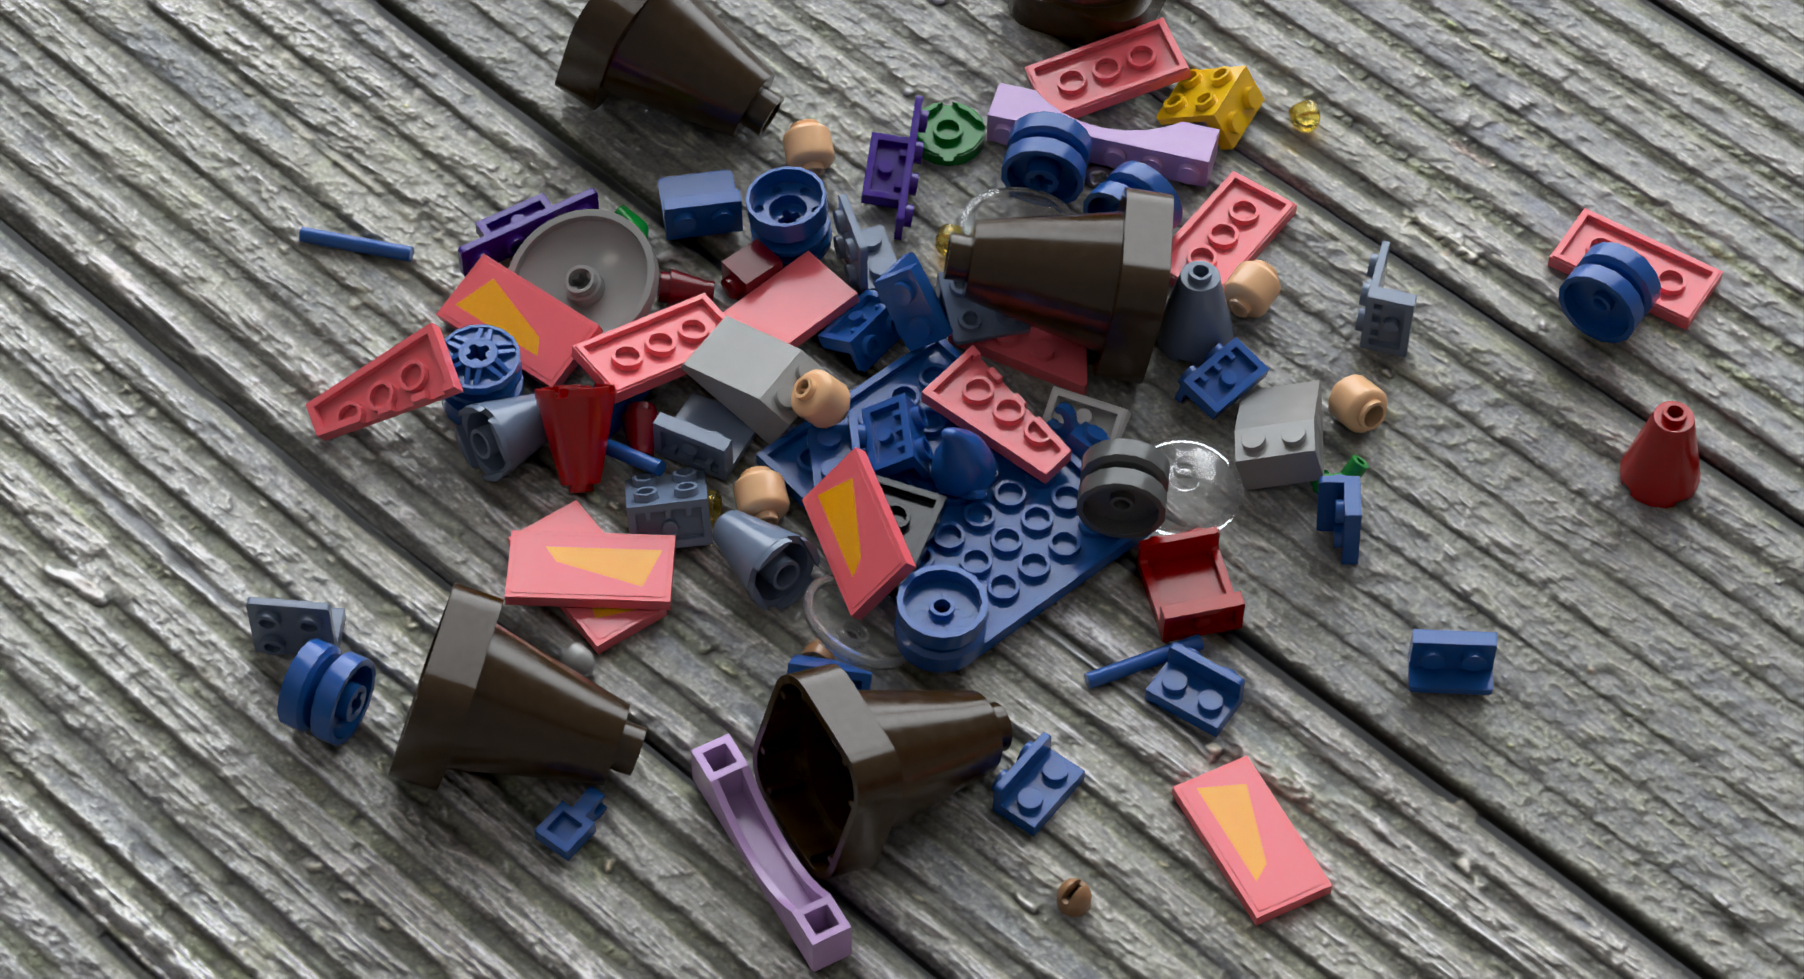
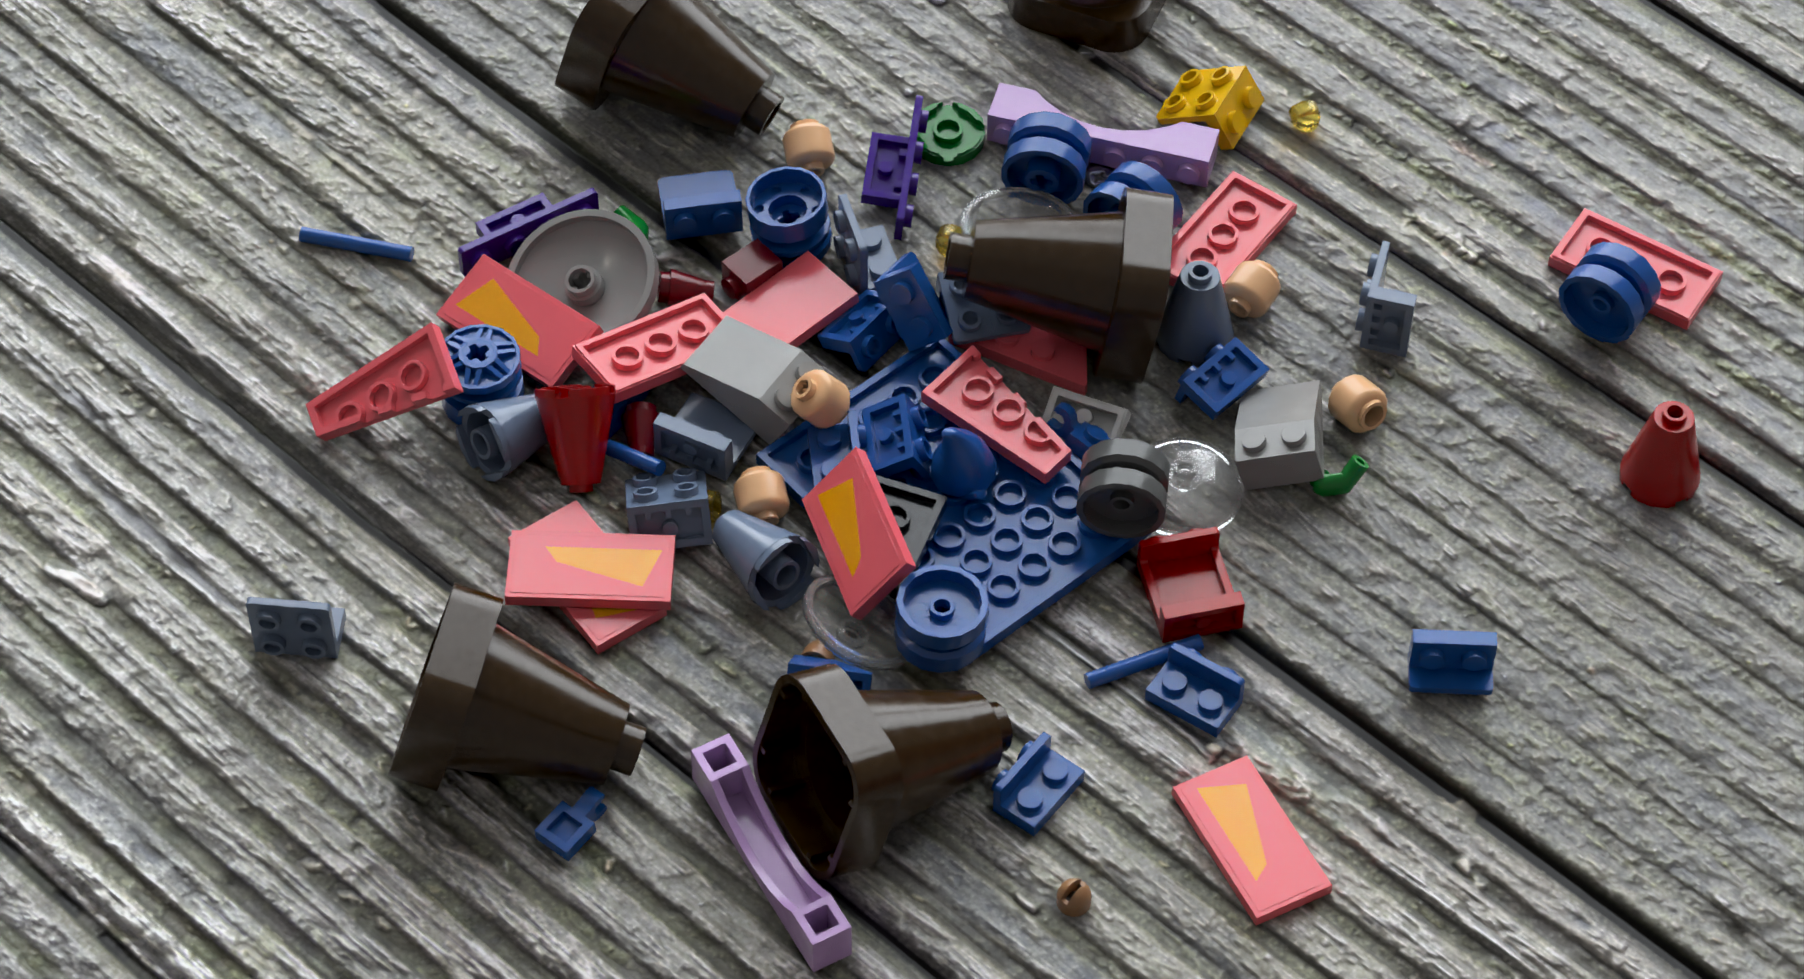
blue wheel [277,638,376,746] -> none
light grey hinge [560,643,595,678] -> none
coral tile [1024,17,1191,119] -> none
blue bracket [1316,474,1362,564] -> none

